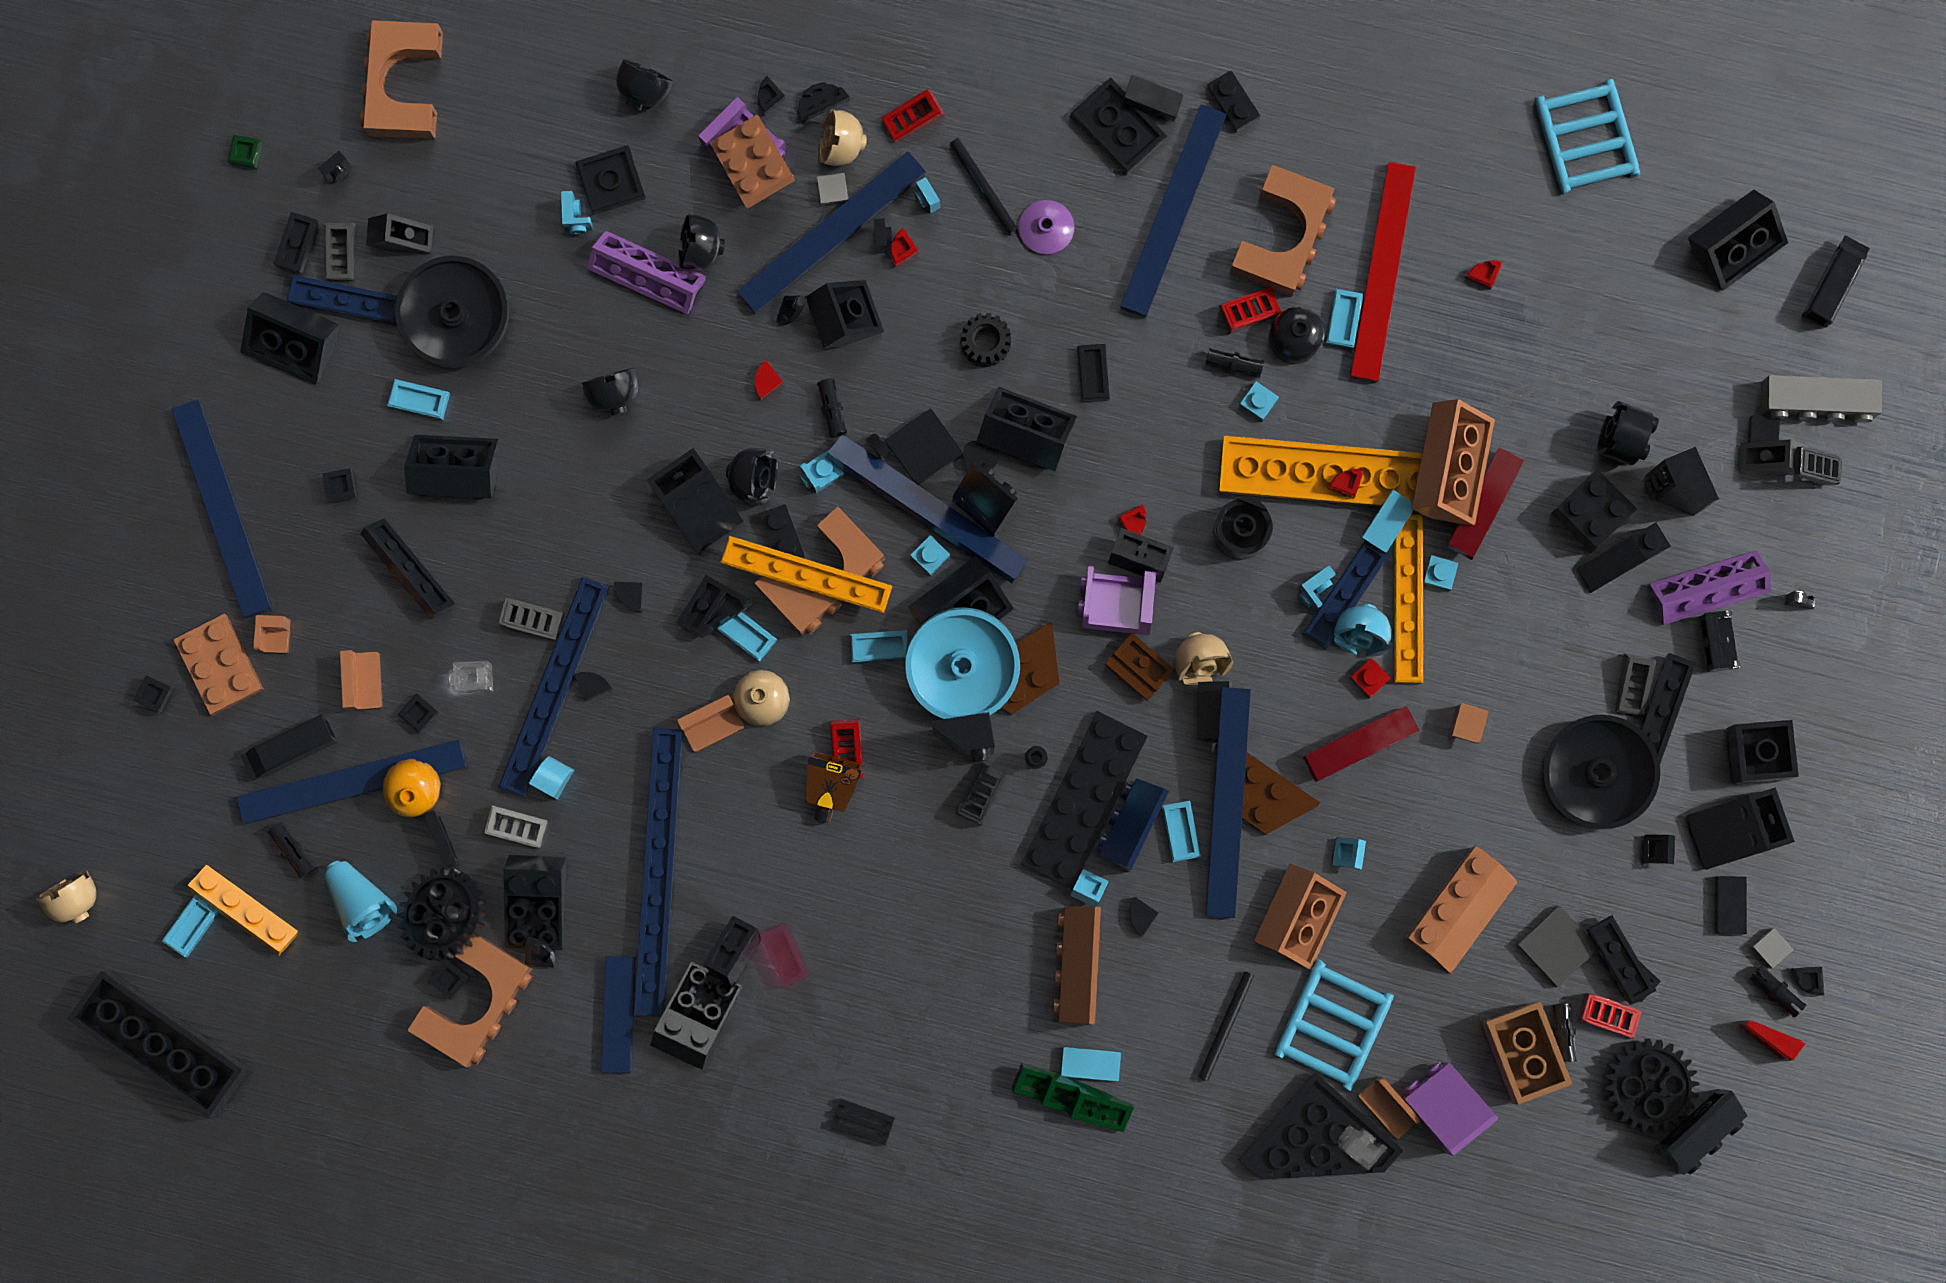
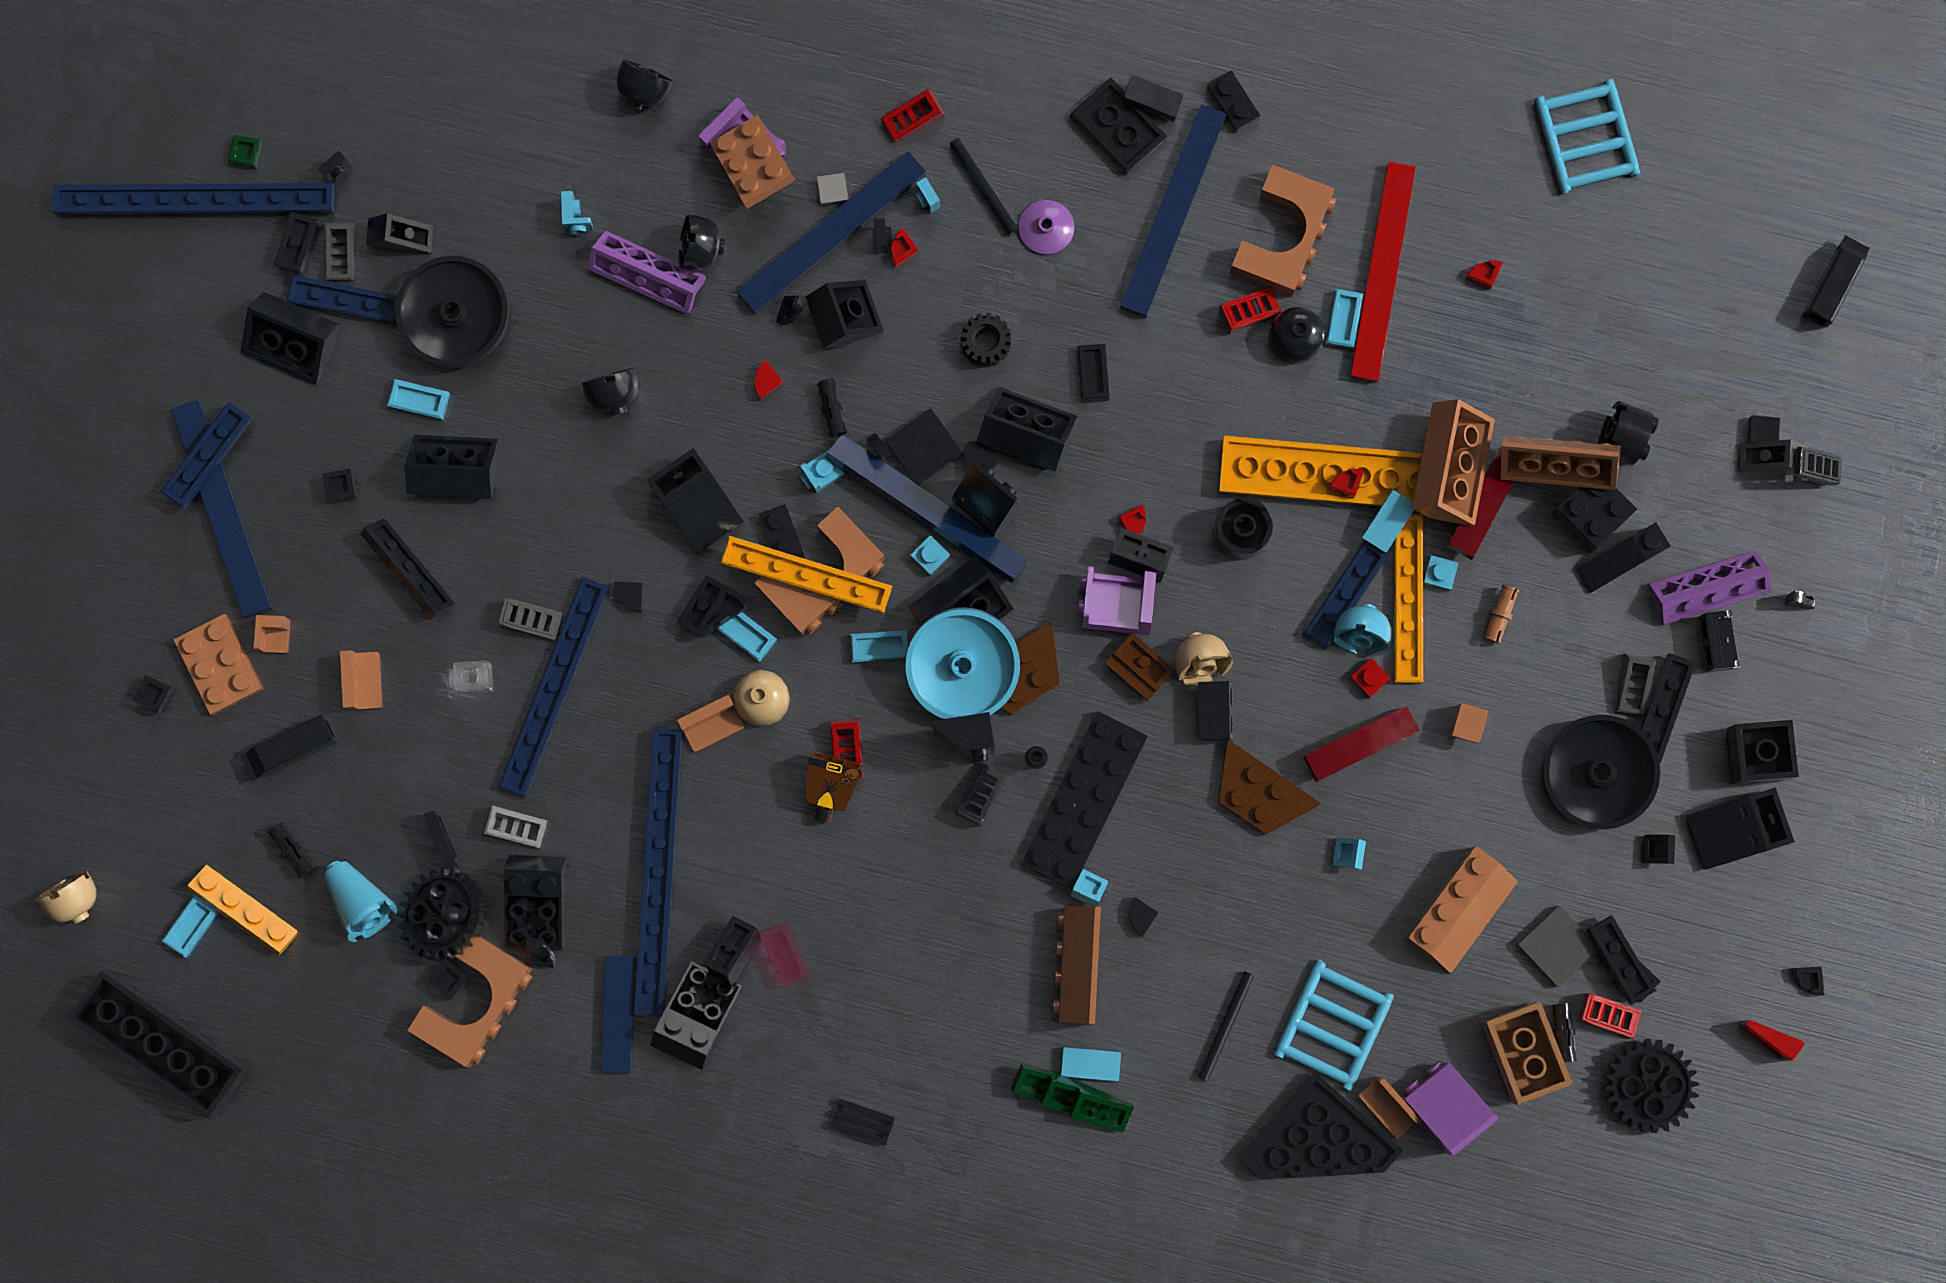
dark blue tile [237,740,467,824] -> none
nougat arch [360,20,443,139] -> none
light orange cylinder [382,759,441,818] -> none
black tile [398,693,439,734] -> none
medium azure brick [529,756,574,800] -> none
black tile [574,672,612,701] -> none
black tile [575,145,646,215] -> none
black cylinder [726,448,778,505] -> none
black tile [758,76,786,116] -> none
black tile [797,82,850,123] -> none
tan cylinder [818,109,867,166] -> none
dark blue slope [1096,778,1169,872] -> none
medium azure tile [1162,801,1201,863] -> none
black pin [1205,348,1264,378] -> none
dark blue tile [1206,687,1251,918] -> none
medium azure plate [1239,381,1279,422] -> none
nougat slope [1254,864,1347,970] -> none
medium azure bracket [1298,566,1336,611] -> none
clear brick [1338,1125,1387,1170] -> none
black slope [1645,447,1719,516] -> none
black slope [1654,1089,1748,1175] -> none
black slope [1688,189,1788,291] -> none
black tile [1716,876,1747,935] -> none
black pin [1750,965,1807,1018] -> none
light grey tile [1751,928,1794,969] -> none
light grey brick [1762,375,1882,422] -> none
none -> dark blue plate [52,183,334,215]
none -> dark blue tile [160,401,253,509]
none -> nougat pin [1483,584,1520,644]
none -> nougat slope [1501,435,1621,490]

